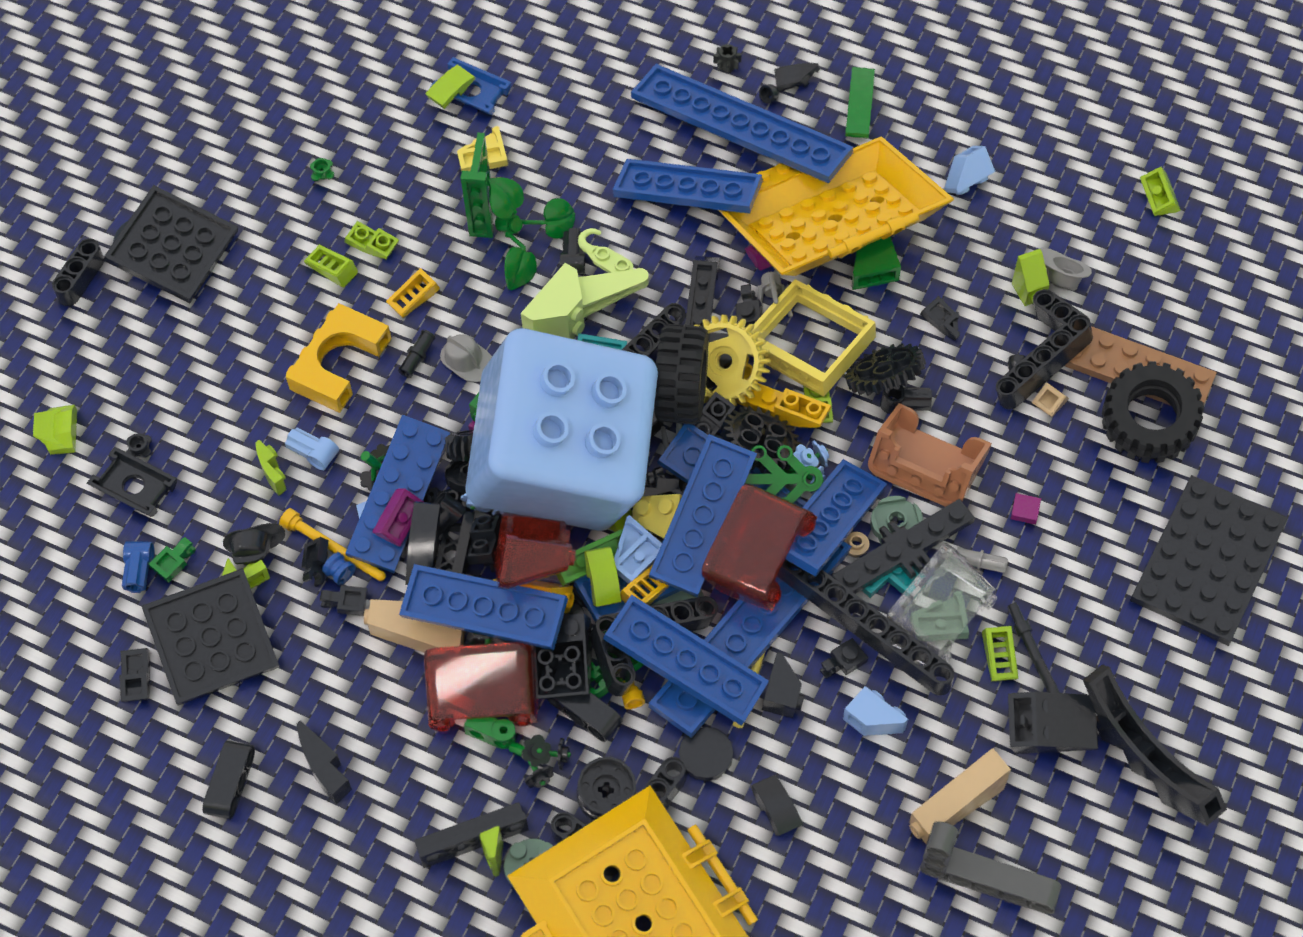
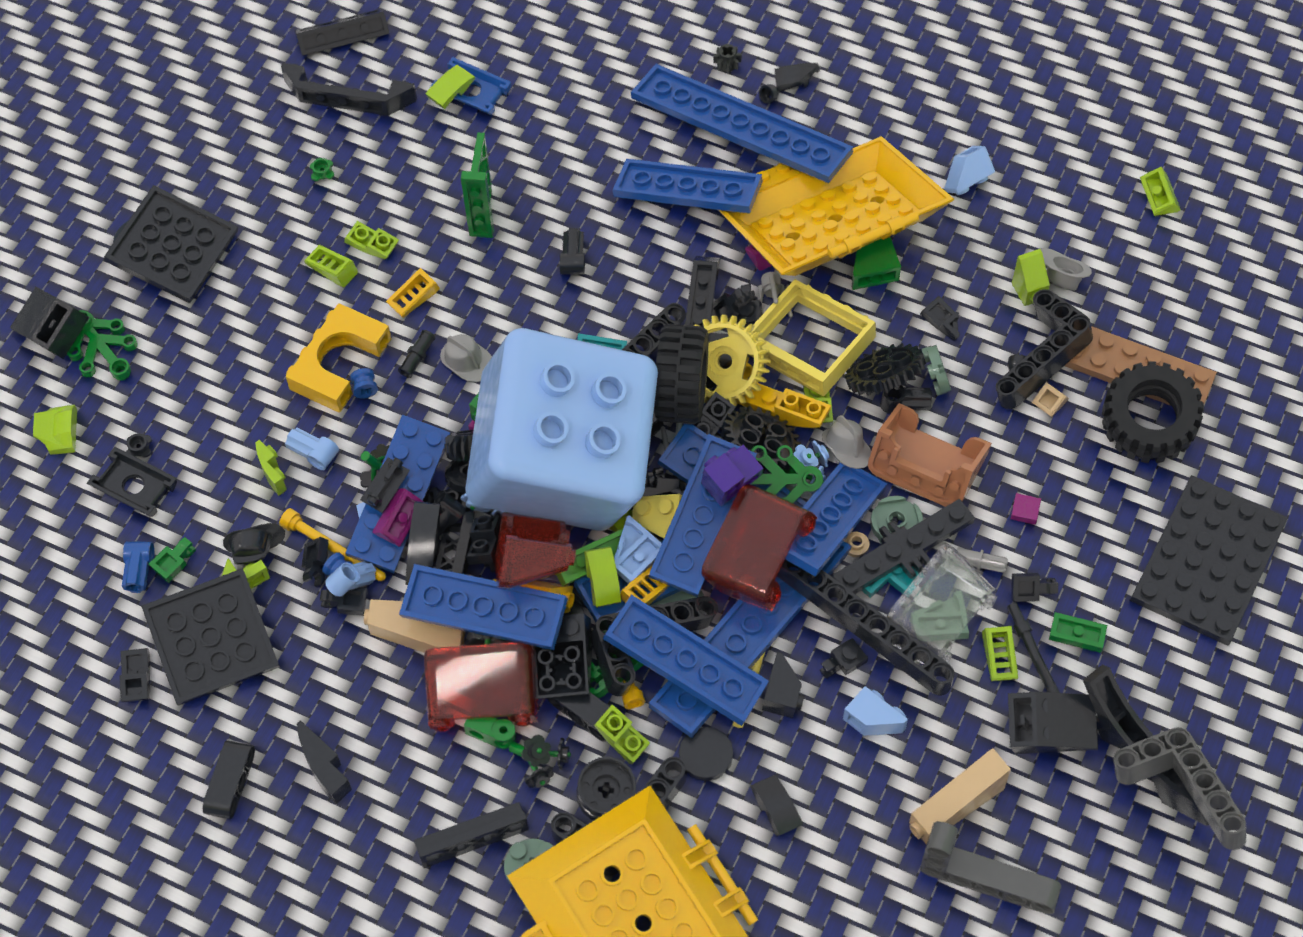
black beam [52,238,104,306] -> none
light yellow wing [457,126,508,172] -> none
lime slope [480,826,503,877] -> none
green plant [488,177,575,290] -> none
yellowish green slope [521,228,649,339] -> none
green slope [845,67,875,138] -> none
none -> black slope [10,287,89,359]
none -> green plant [67,310,138,381]
none -> black slope [281,63,417,116]
none -> black fence [294,9,390,56]
none -> light blue piece [325,561,376,597]
none -> blue wheel [350,368,378,398]
none -> black hinge [360,458,410,513]
none -> lime slope [594,704,650,764]
none -> dark purple brick [701,445,763,507]
none -> black plate [712,288,752,322]
none -> light grey piece [822,415,871,469]
none -> sand green plate [922,345,952,396]
none -> black plate [1011,573,1058,602]
none -> green plate [1048,612,1108,653]
none -> dark grey beam [1113,727,1247,850]

